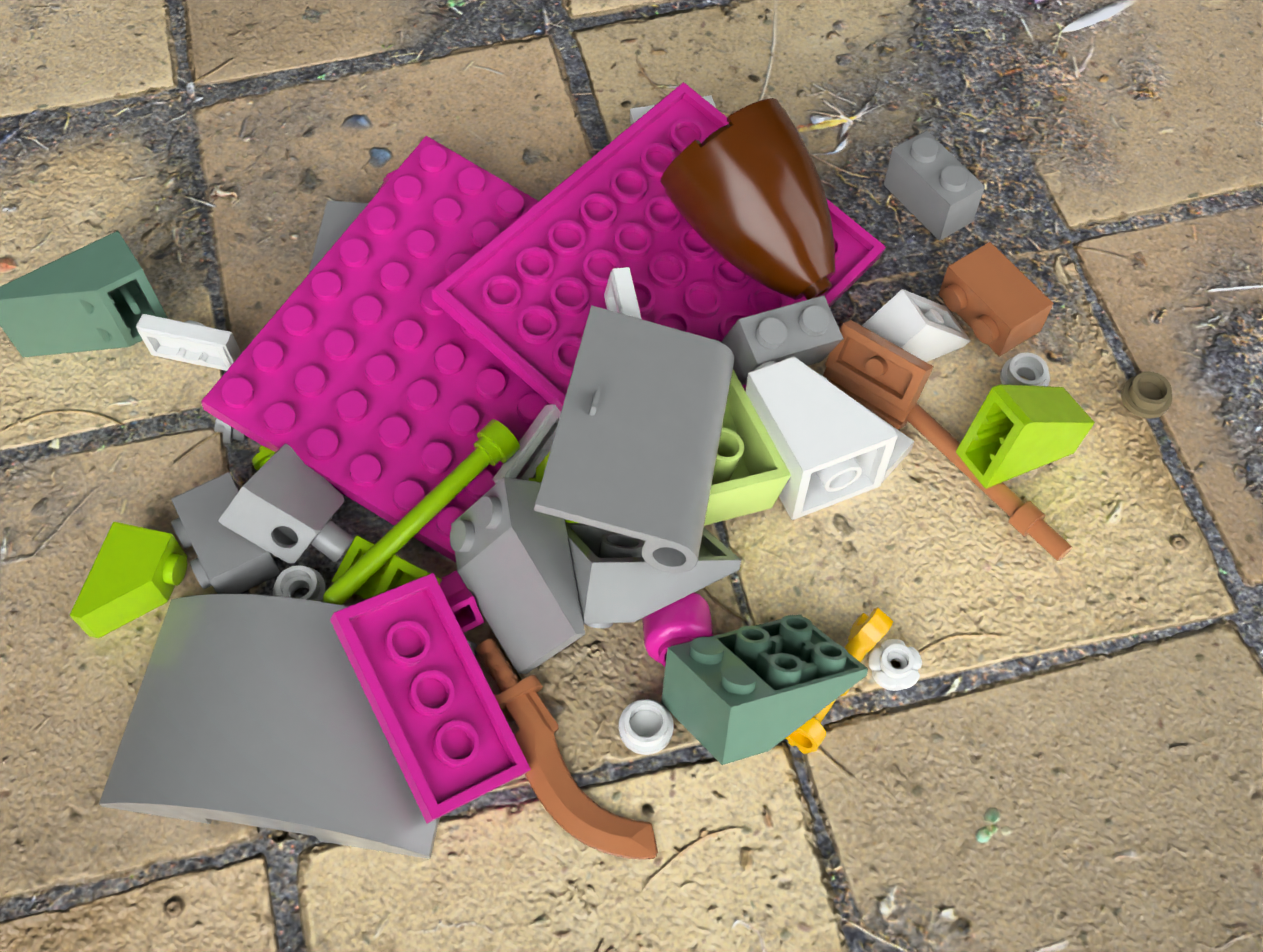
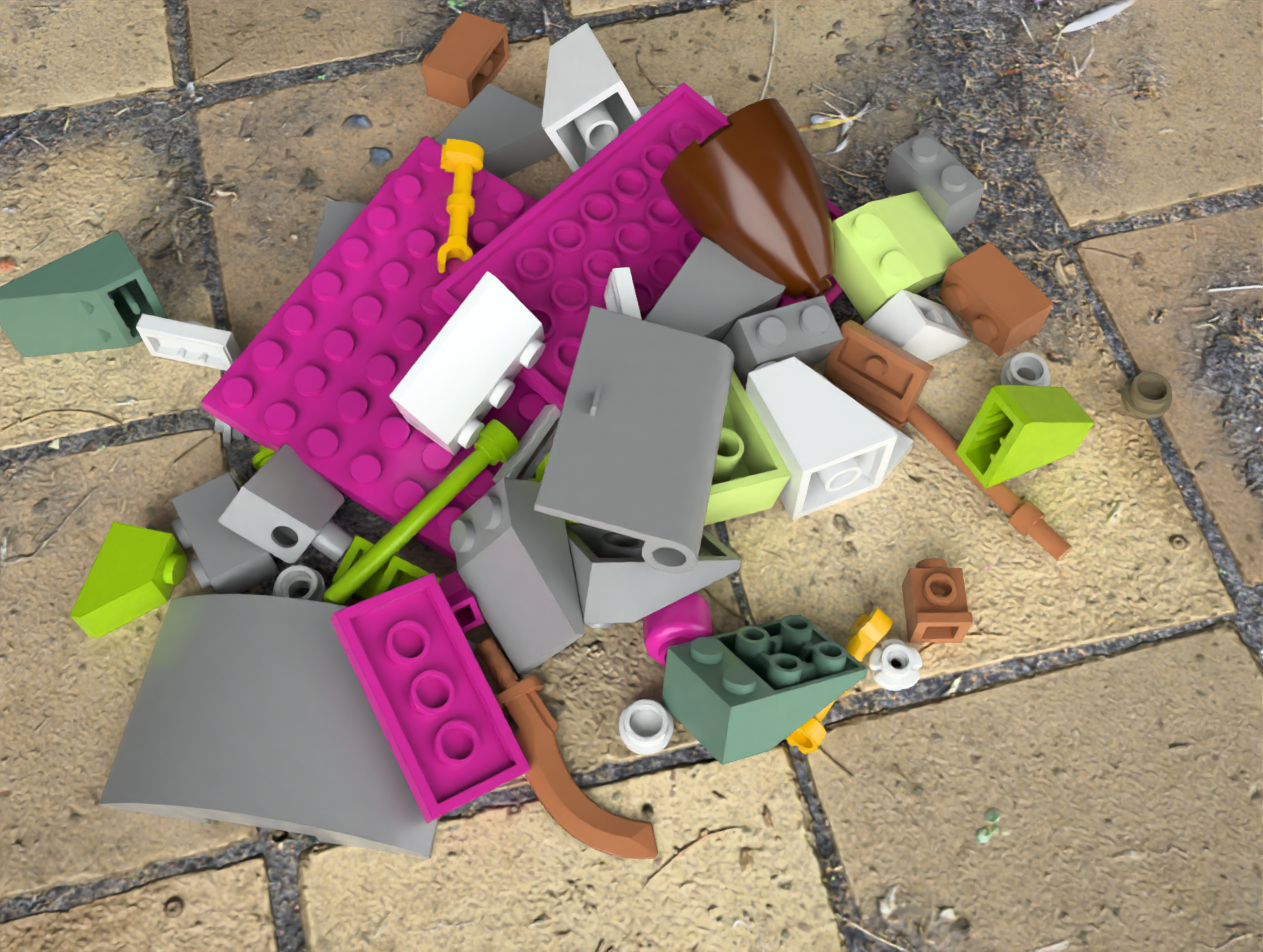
none -> white slope [389,271,546,456]
none -> nougat brick [422,11,510,108]
none -> light grey slope [434,83,558,179]
none -> yellow piece [437,138,484,273]
none -> white slope [541,23,642,173]
none -> light grey slope [645,236,786,342]
none -> yellowish green slope [832,191,965,322]
none -> nougat brick [902,558,973,643]

